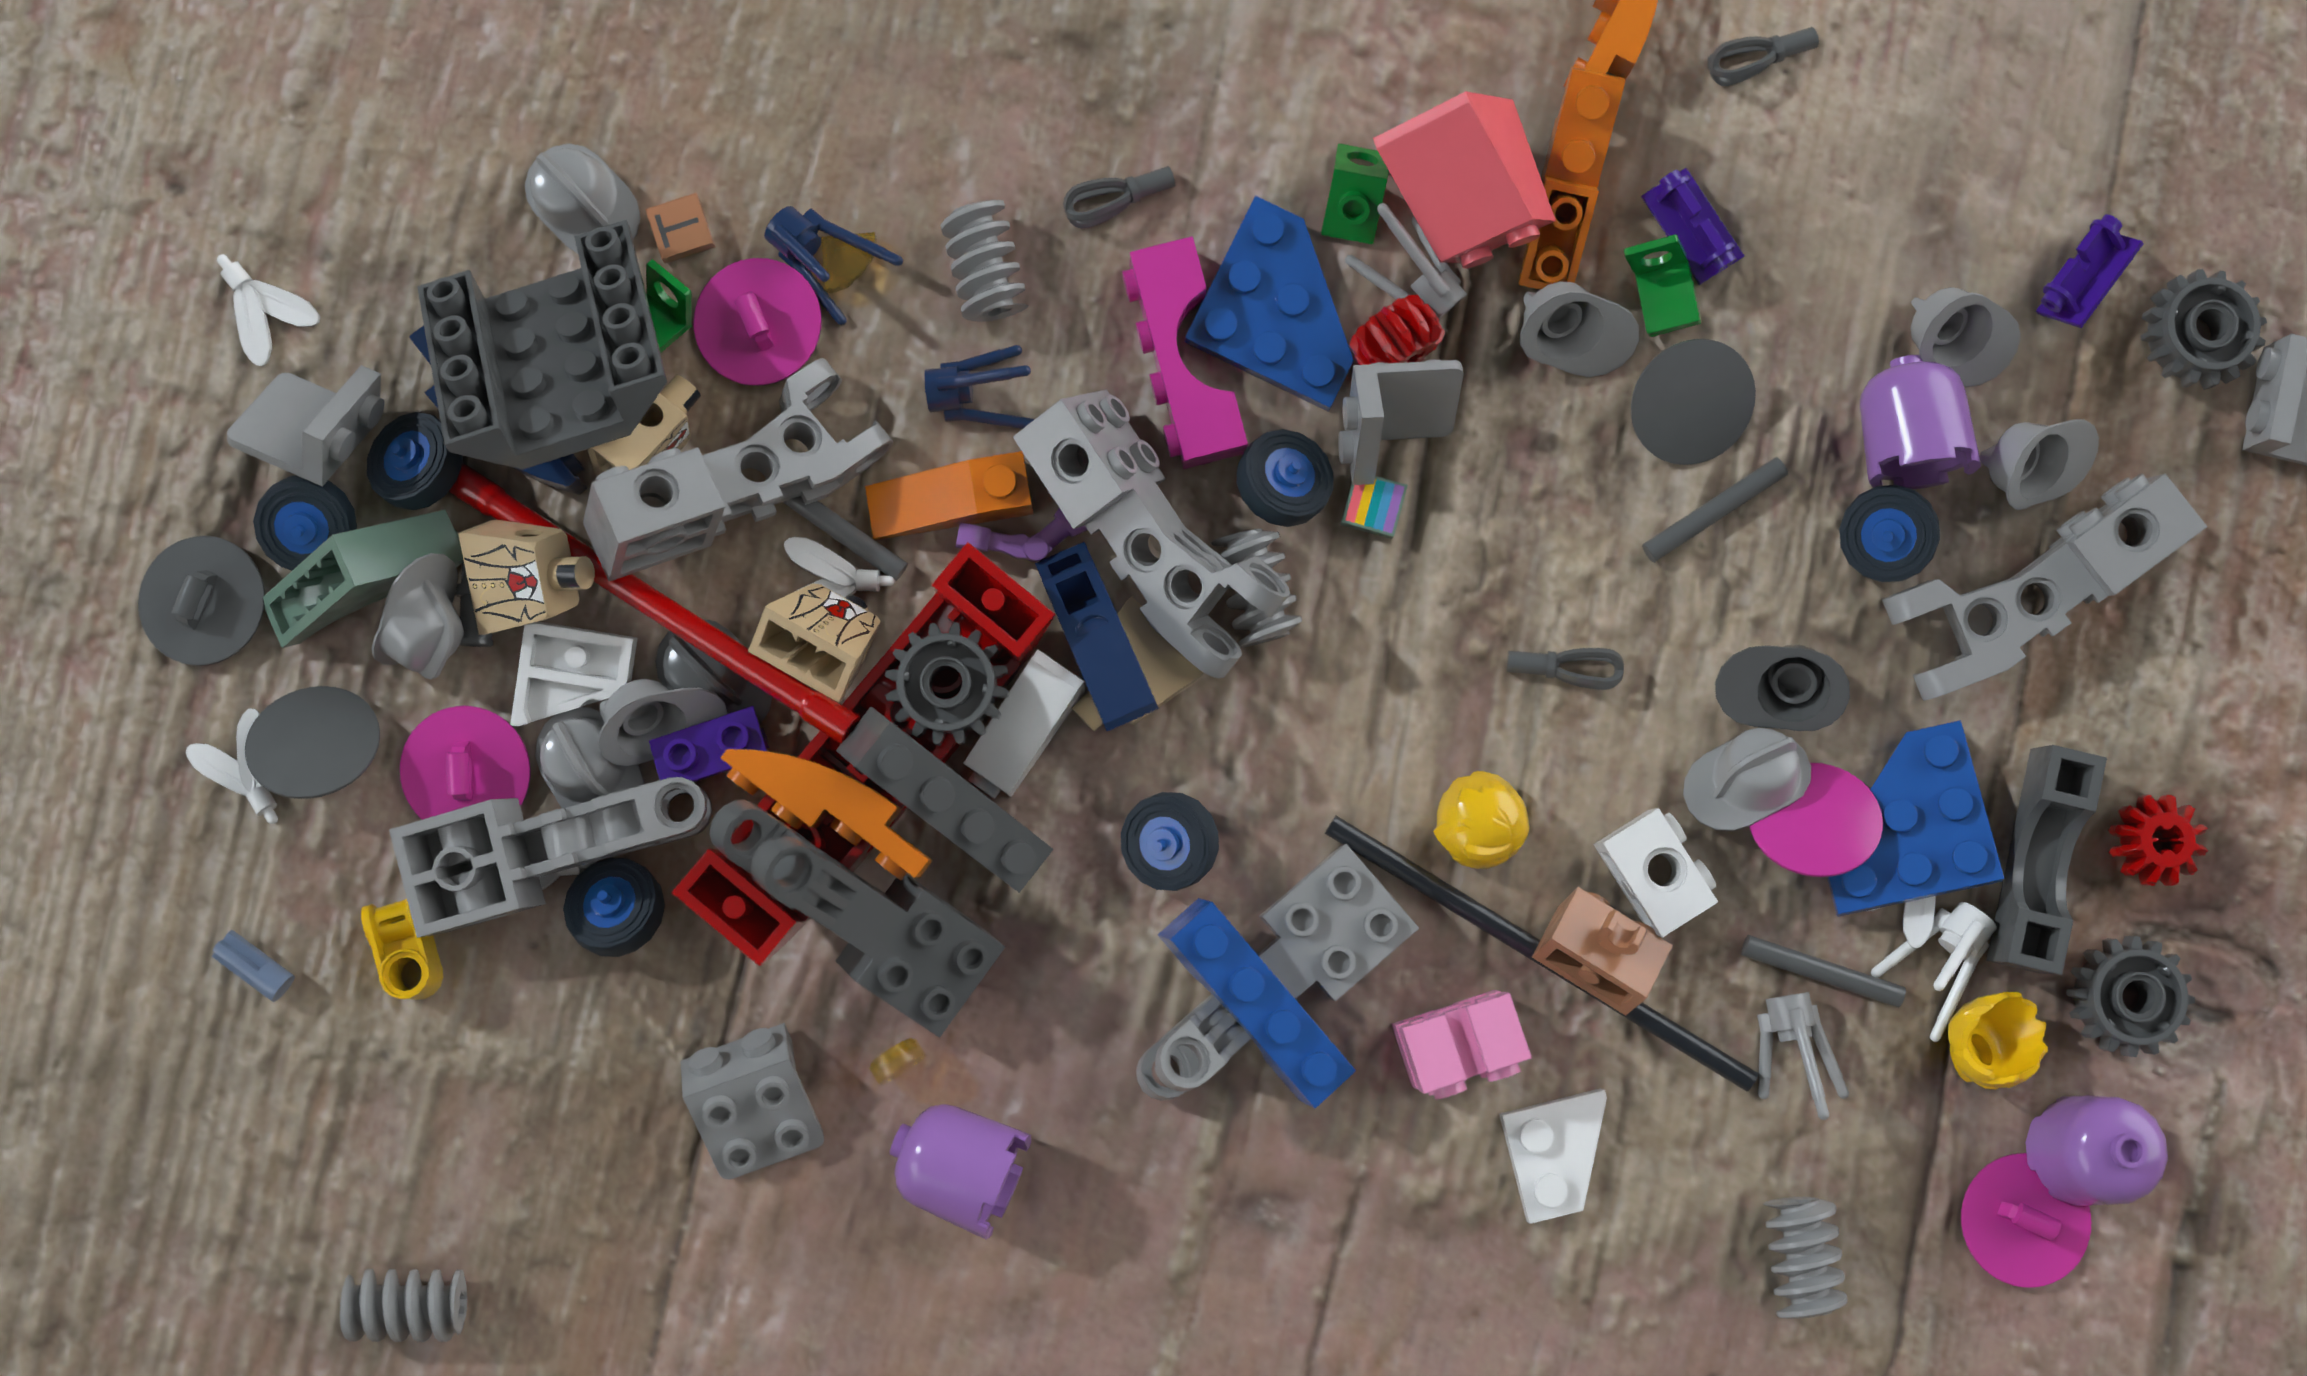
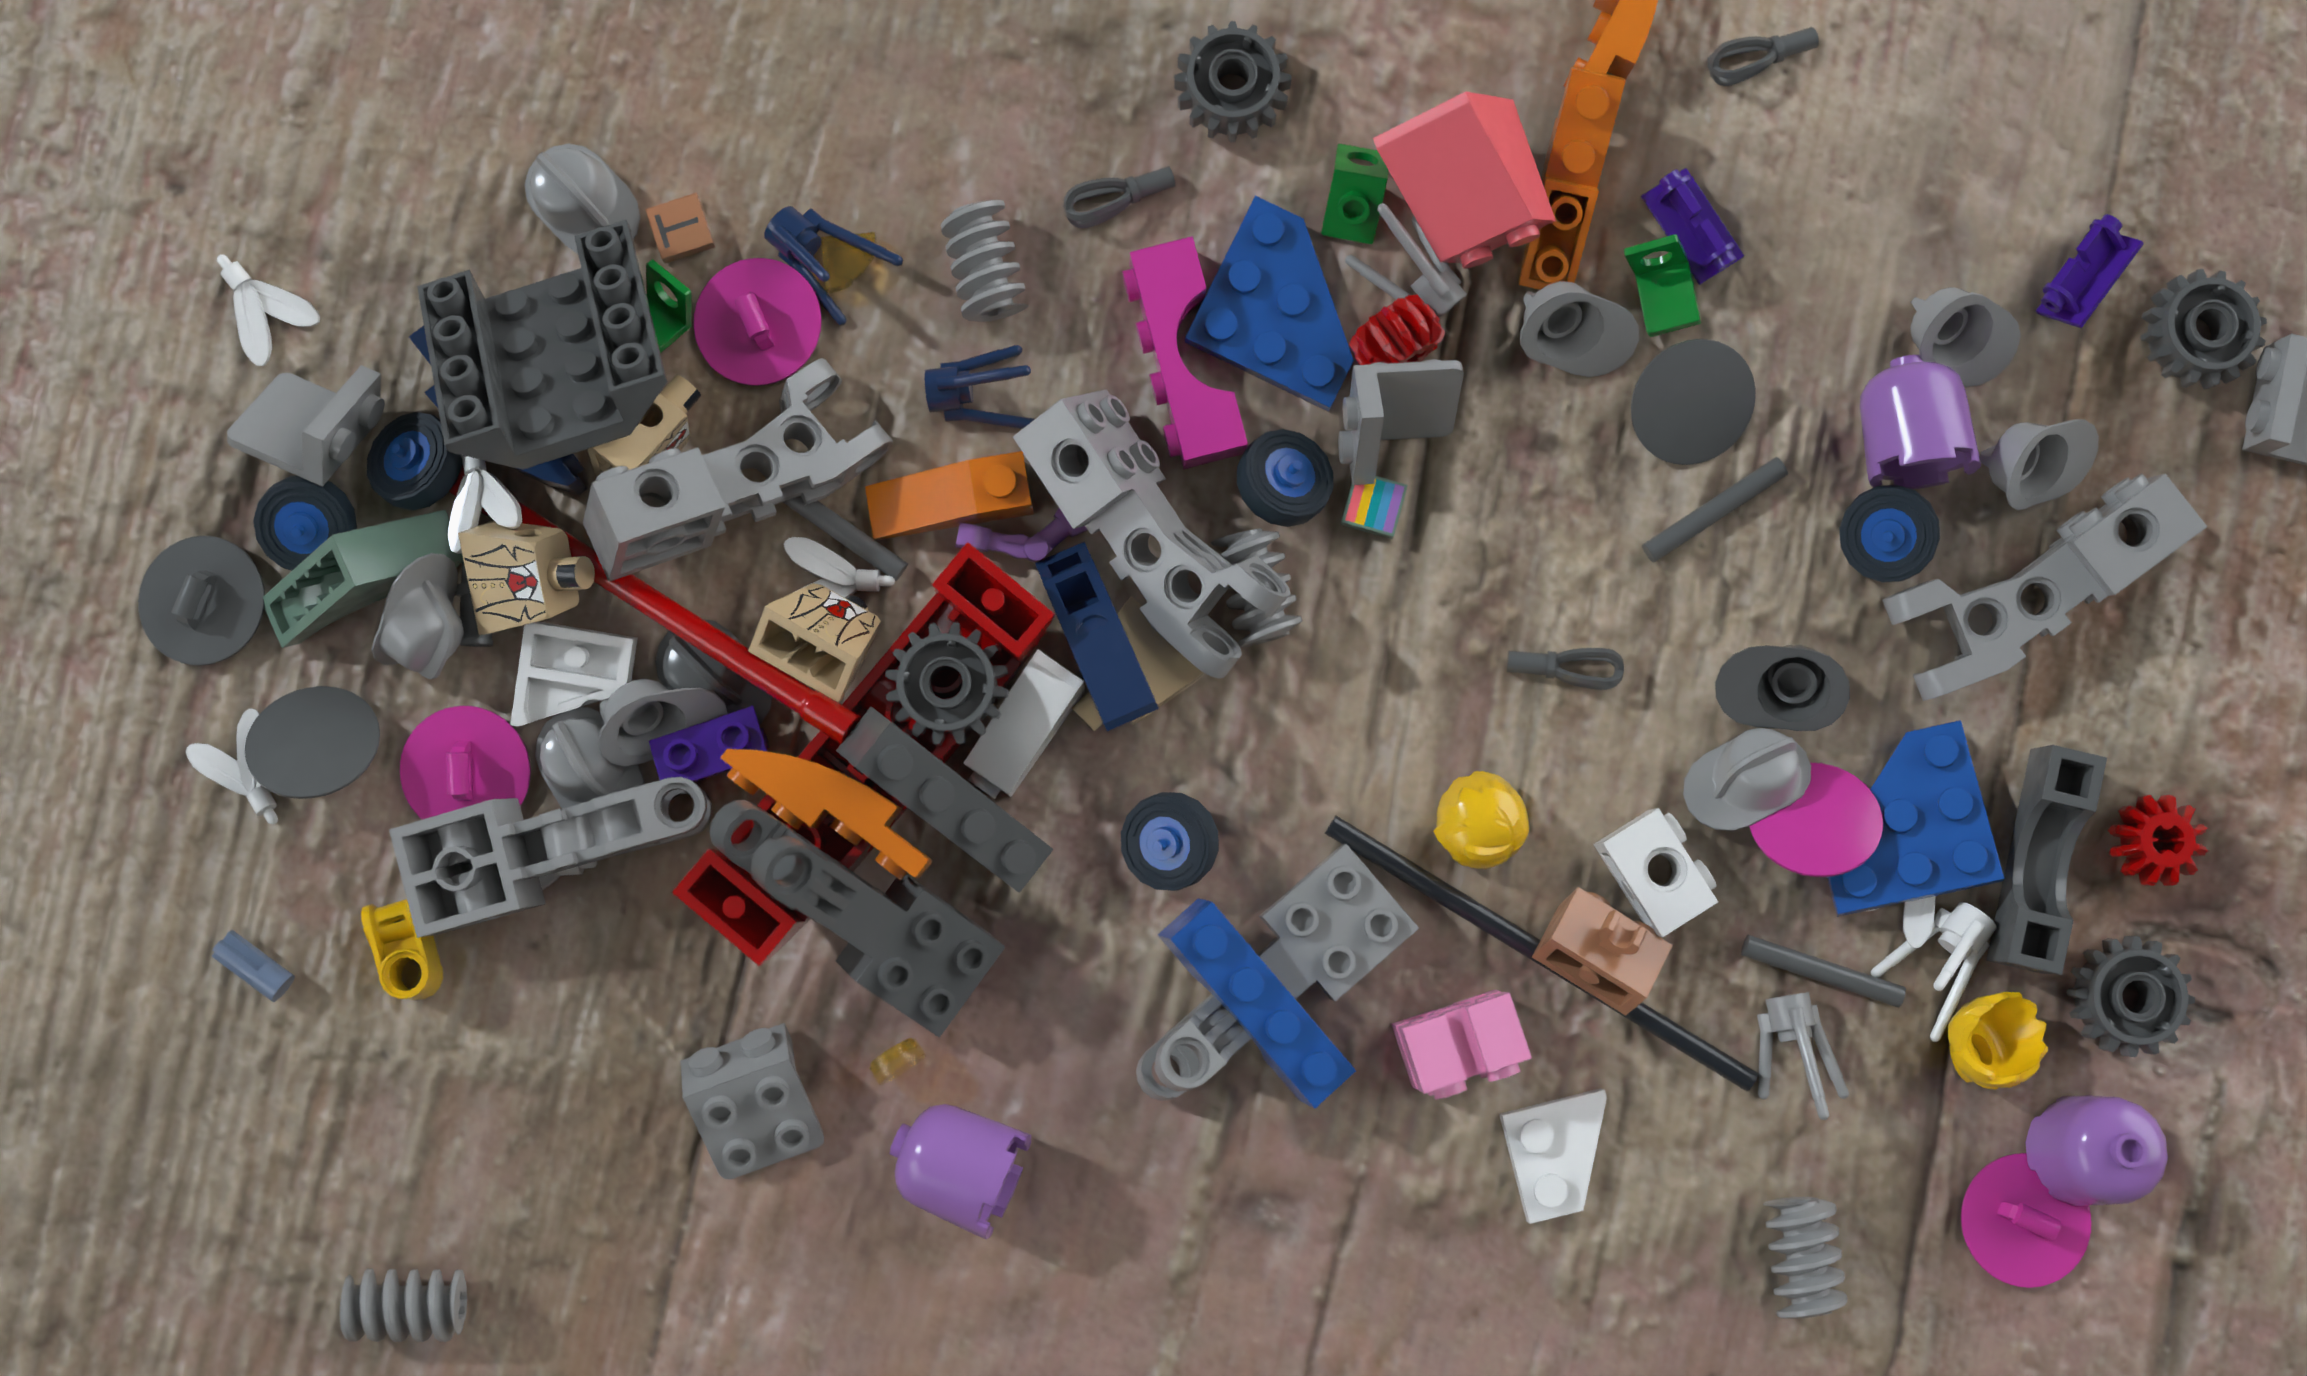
black wheel [563,858,665,957] -> none
none -> white piece [448,455,522,554]
none -> dark grey gear [1174,21,1291,142]

